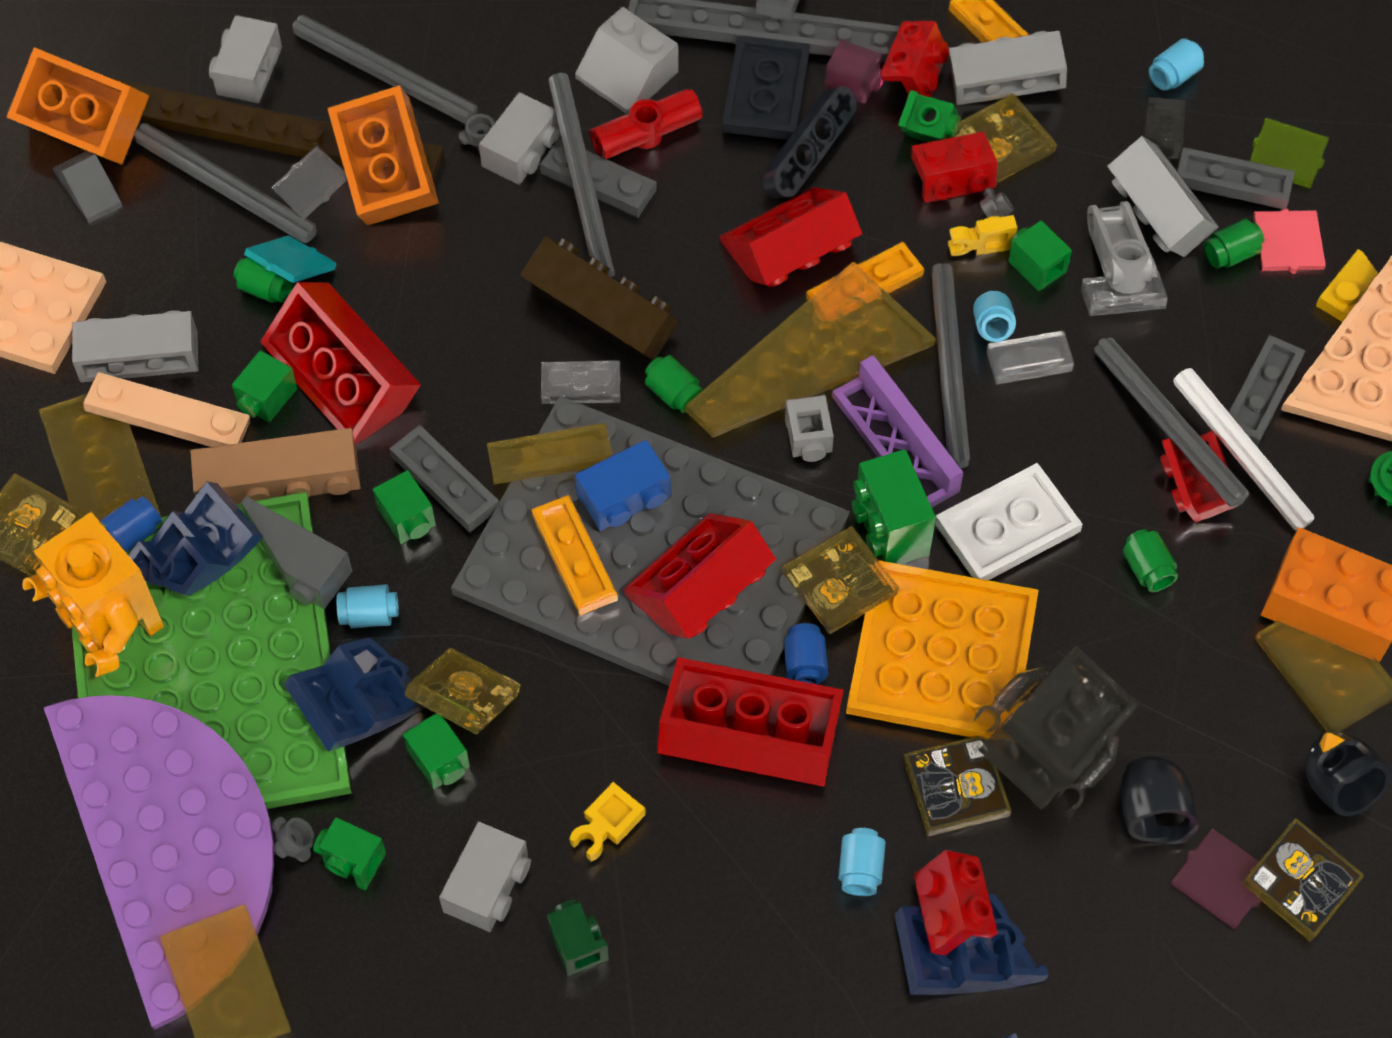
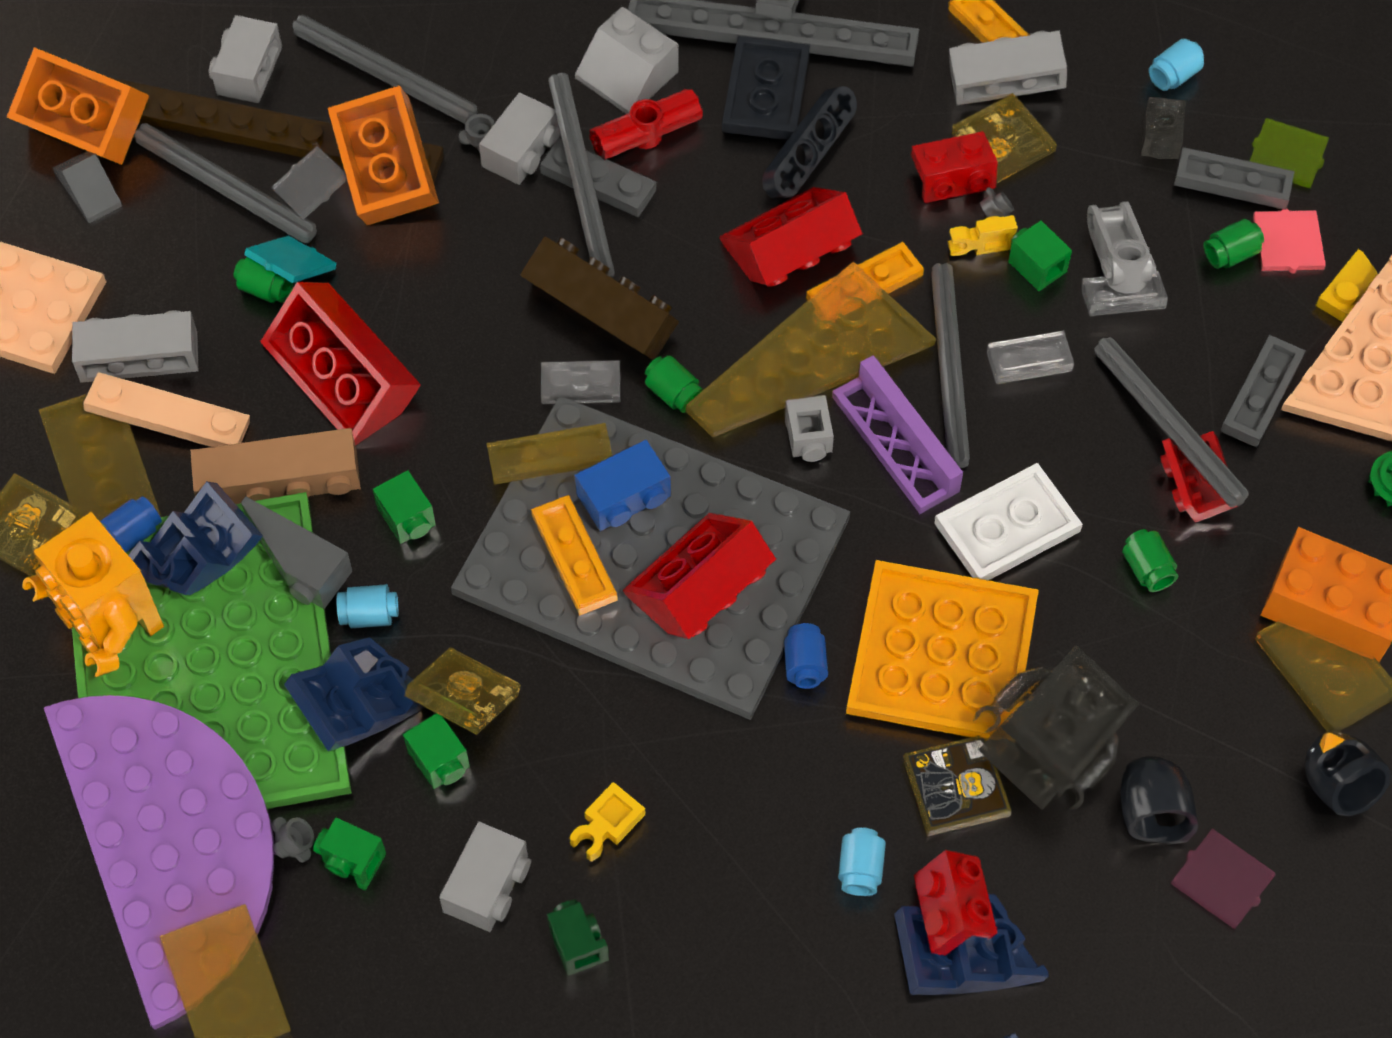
green brick [232,350,298,423] -> none
dark grey plate [389,425,499,533] -> none
red slope [657,657,844,787] -> none
clear yellow tile [783,526,899,634] -> none
clear pink brick [825,40,883,104] -> none
green brick [851,449,936,565] -> none
red bracket [880,21,949,97] -> none
green brick [898,90,960,142] -> none
medium azure brick [973,291,1016,342] -> none
light grey brick [1107,136,1219,257] -> none
white axle [1173,368,1314,531] -> none
tile [1241,818,1365,941] -> none

